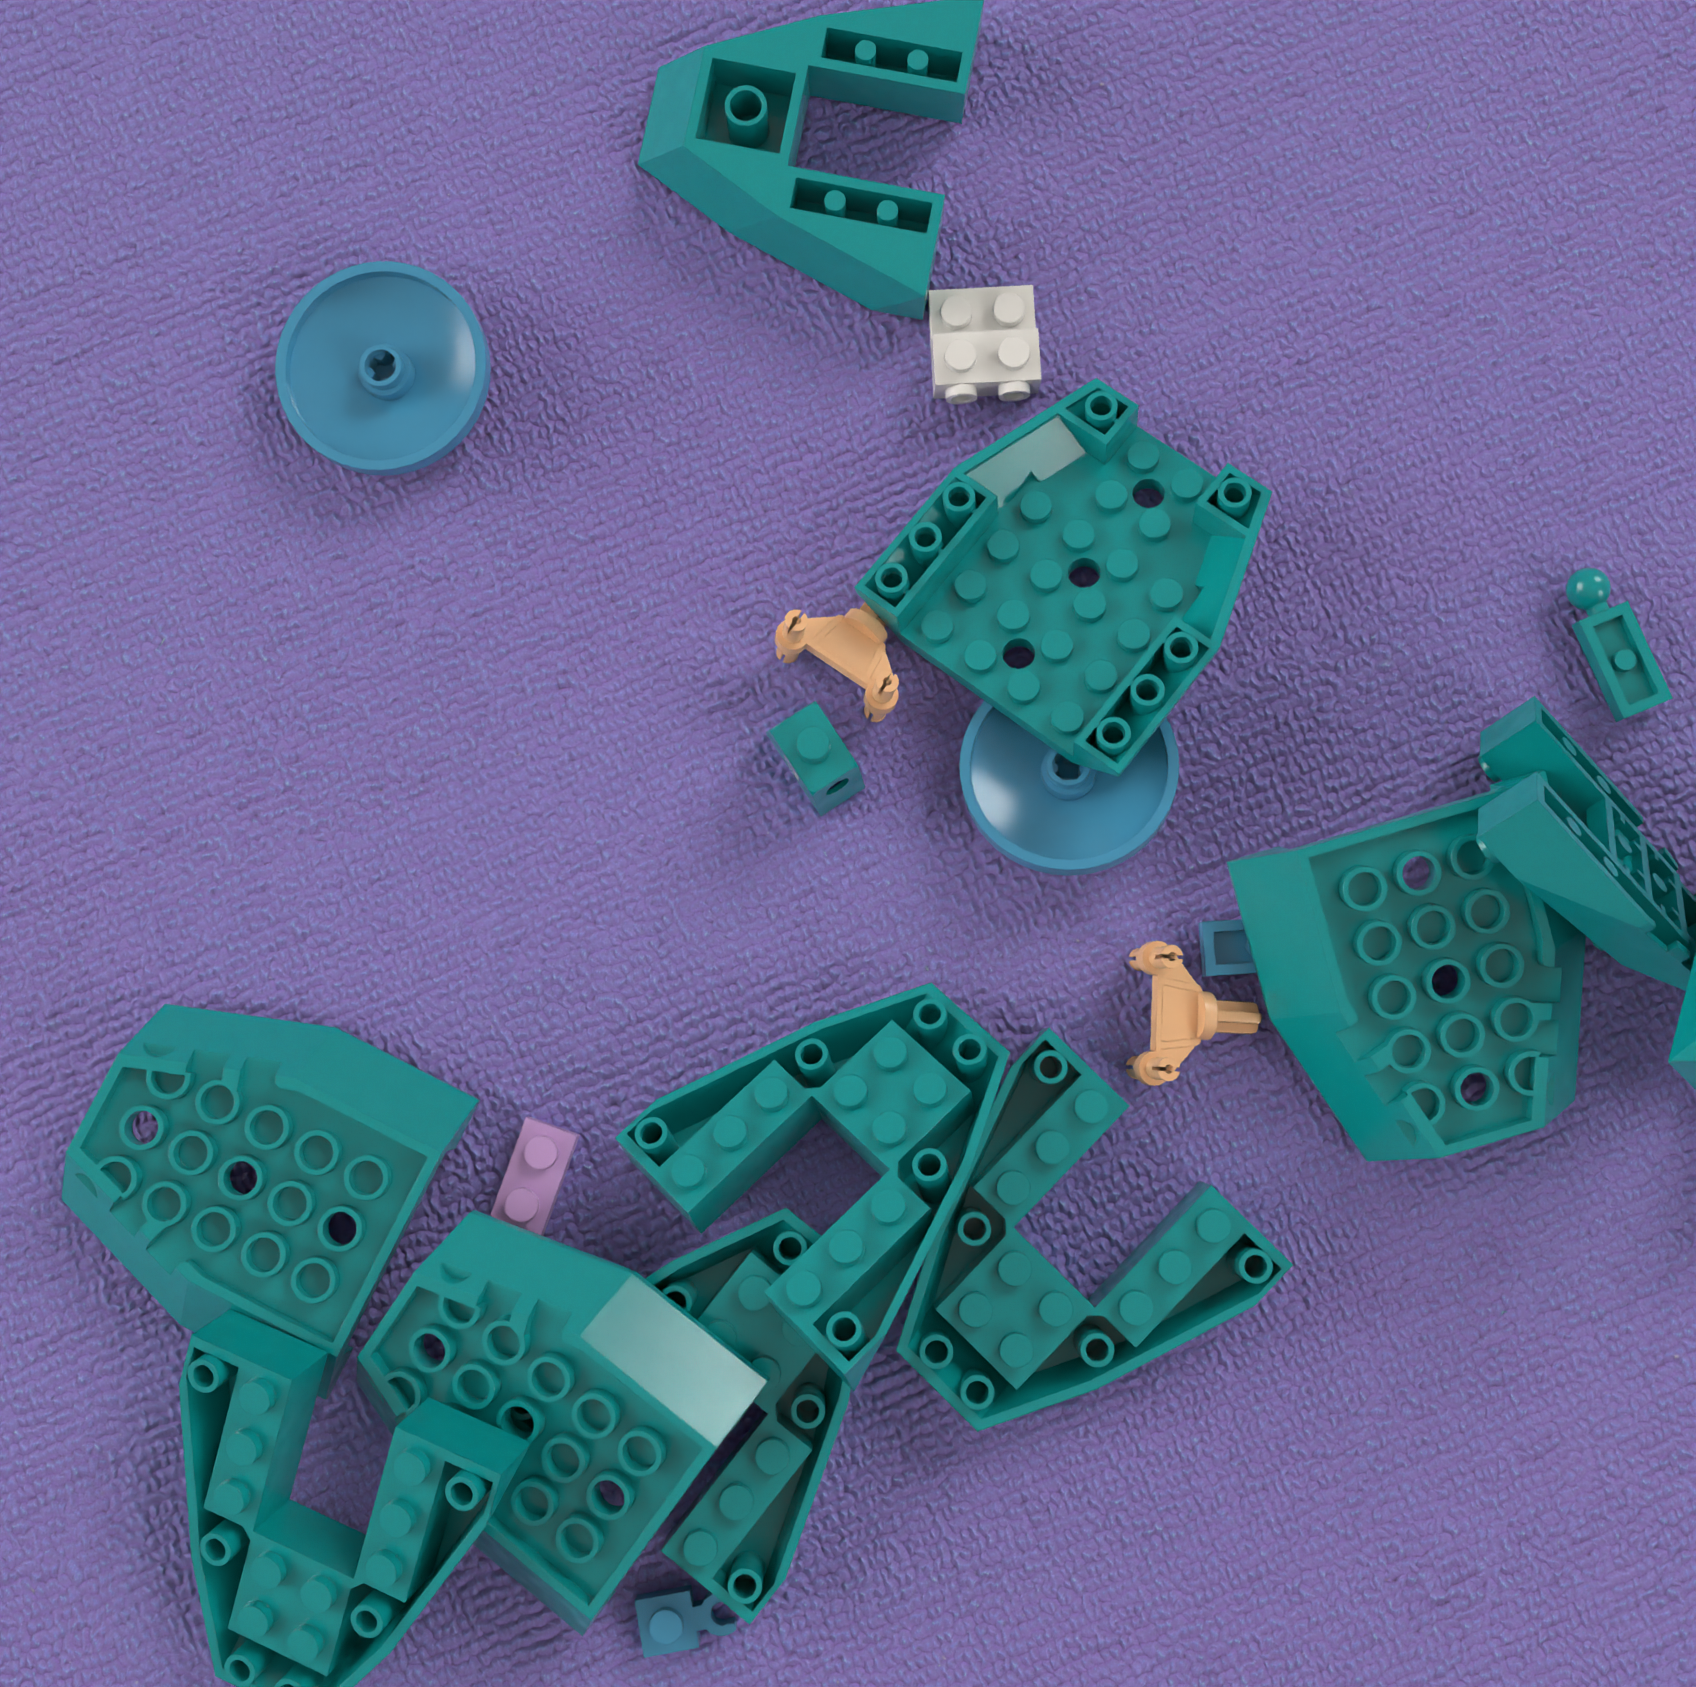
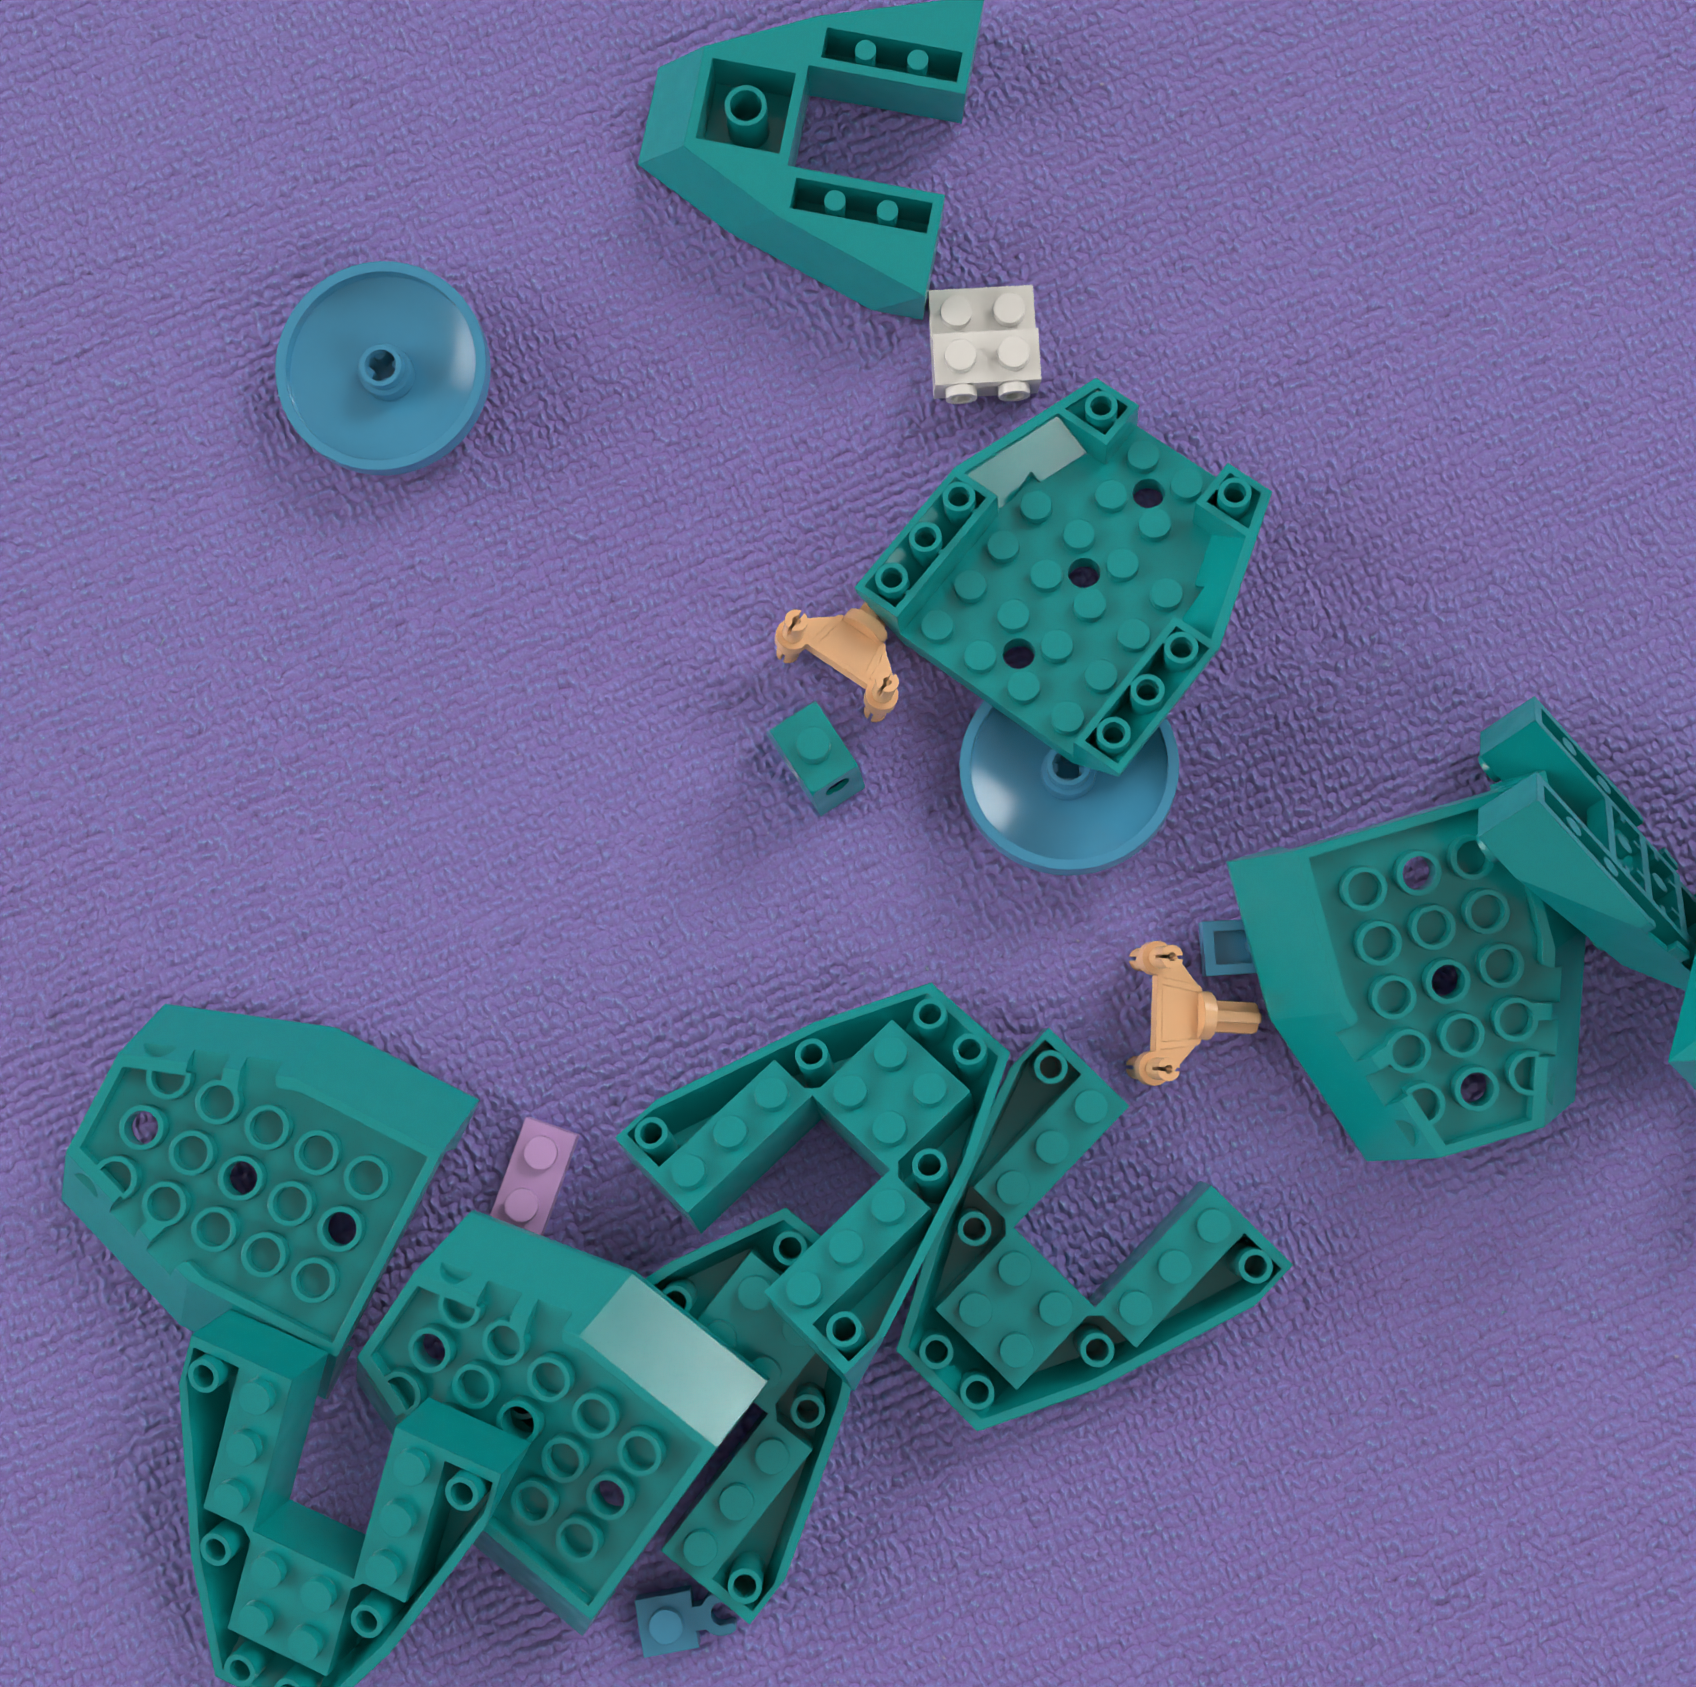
teal plate [1566,567,1673,722] -> none

